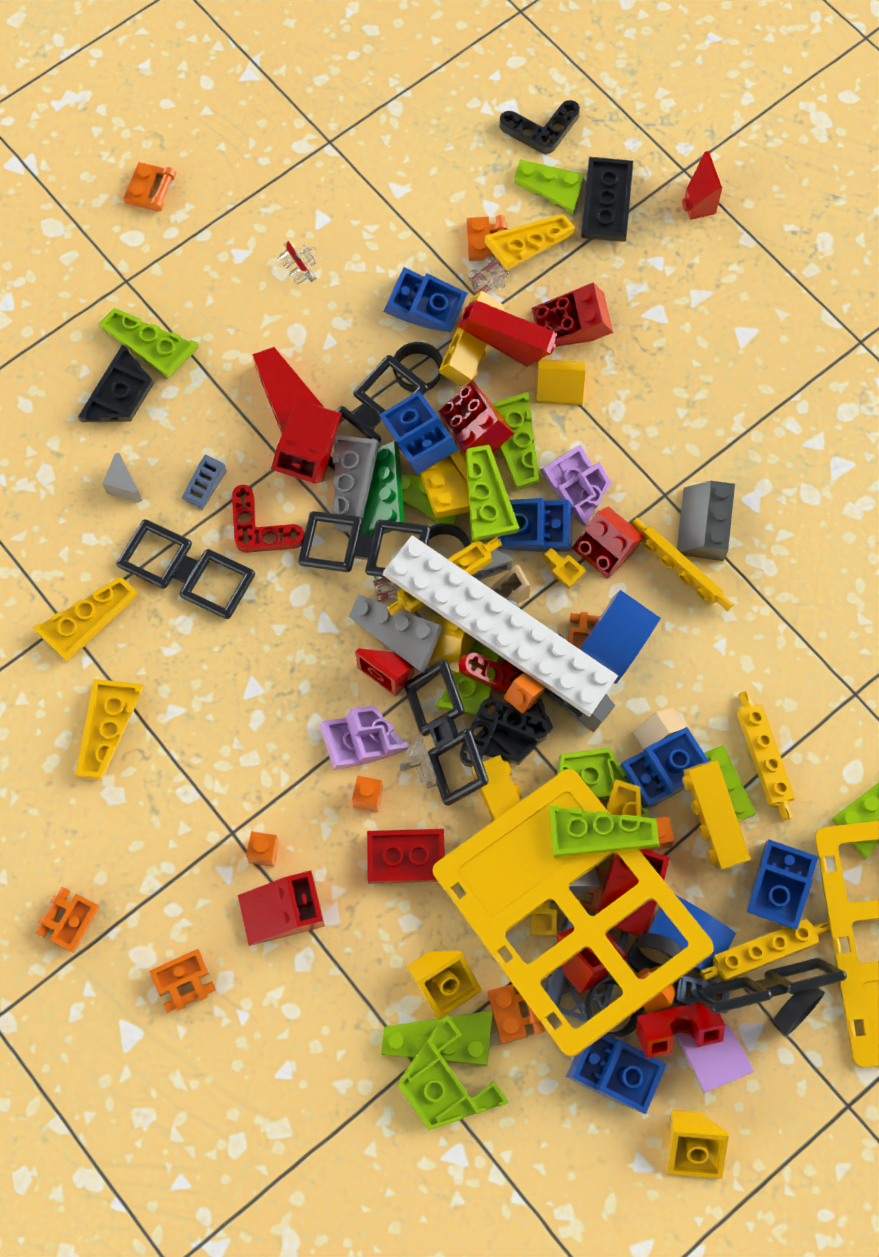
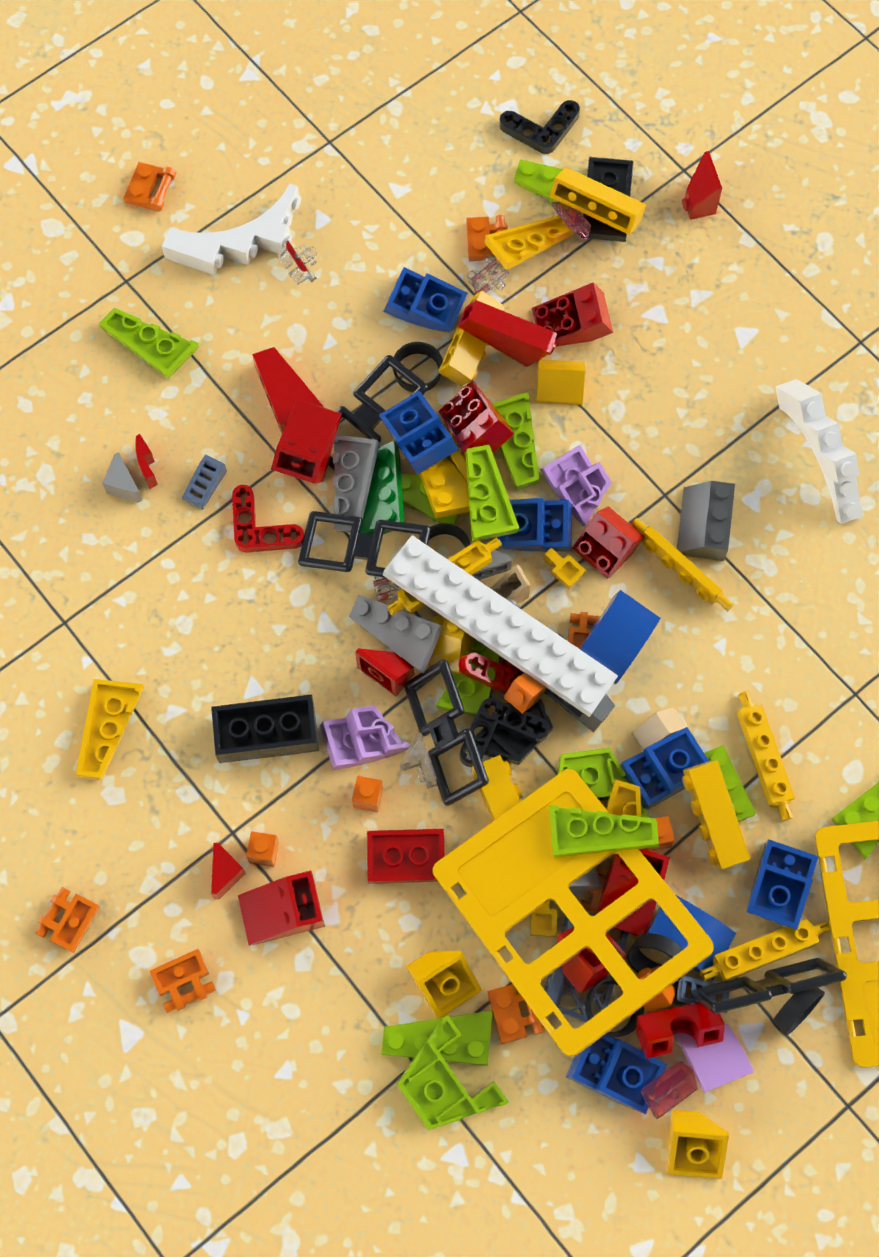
yellow wing [32,576,139,662] -> none
black wing [78,345,154,422] -> none
black bar [116,519,255,619] -> none
none -> red slope [135,434,158,489]
none -> white arch [161,184,301,275]
none -> black brick [211,694,319,763]
none -> red slope [211,843,246,899]
none -> yellow brick [549,167,646,235]
none -> slope [552,202,591,239]
none -> clear pink slope [641,1061,698,1119]
none -> white arch [775,379,863,524]

